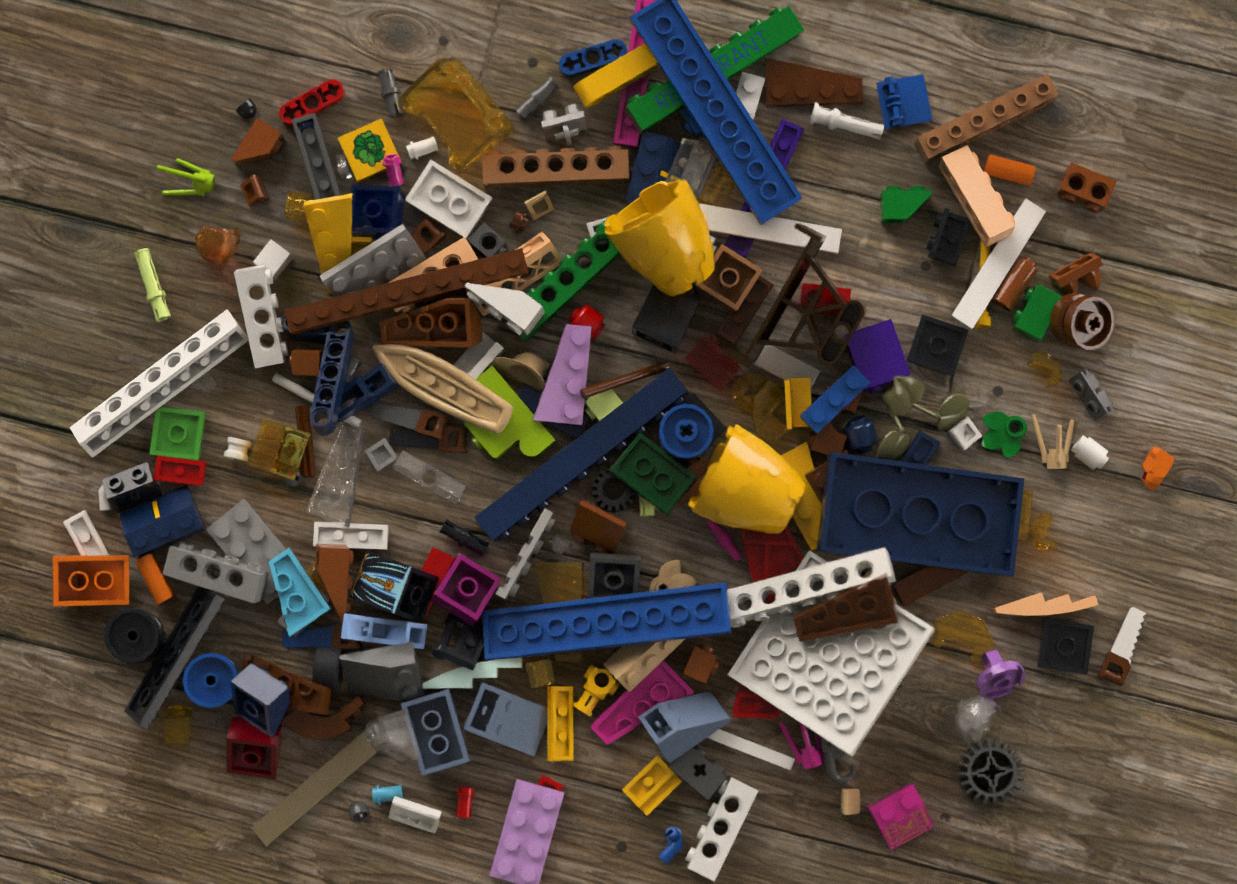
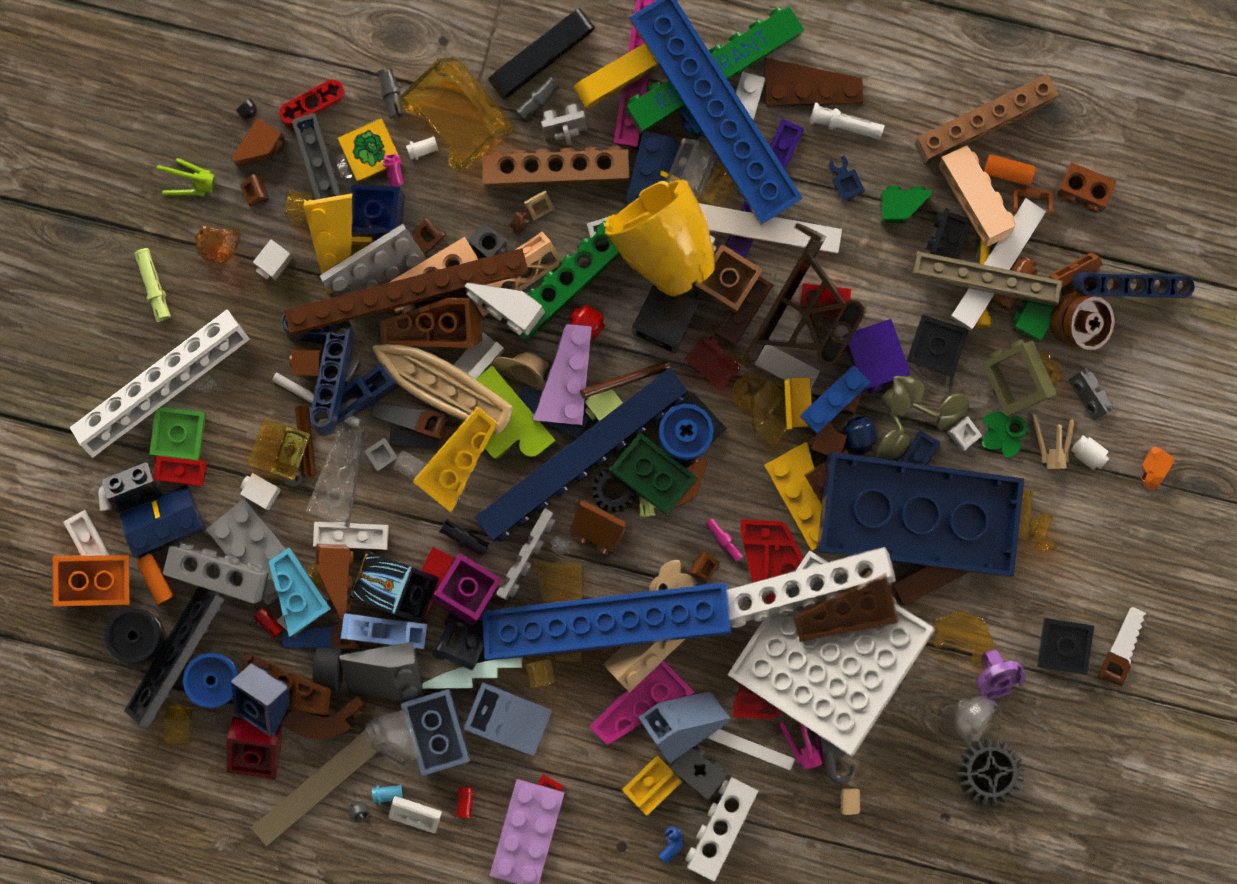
white wheel [224,437,252,462] -> none
white brick [234,264,289,368] -> none
white plate [405,160,493,240] -> none
yellow tile [547,686,574,761] -> none
blue beam [559,39,627,78] -> none
yellow connector [573,664,620,717] -> none
dark grey brick [588,552,640,599] -> none
dark orange brick [683,644,720,684] -> none
yellow piece [688,424,806,534] -> none
dark pink slope [866,783,934,851] -> none
blue hinge [876,74,933,130] -> none
light nougat slope [992,592,1098,616] -> none
none -> white brick [240,473,281,510]
none -> red pin [253,607,284,639]
none -> yellow wing [413,406,497,513]
none -> black beam [488,8,596,99]
none -> dark orange slope [689,551,720,583]
none -> dark blue plate [829,155,865,202]
none -> dark tan tile [912,251,1063,306]
none -> olive window [982,339,1057,417]
none -> dark orange piece [1012,188,1053,216]
none -> dark blue beam [1072,271,1195,298]

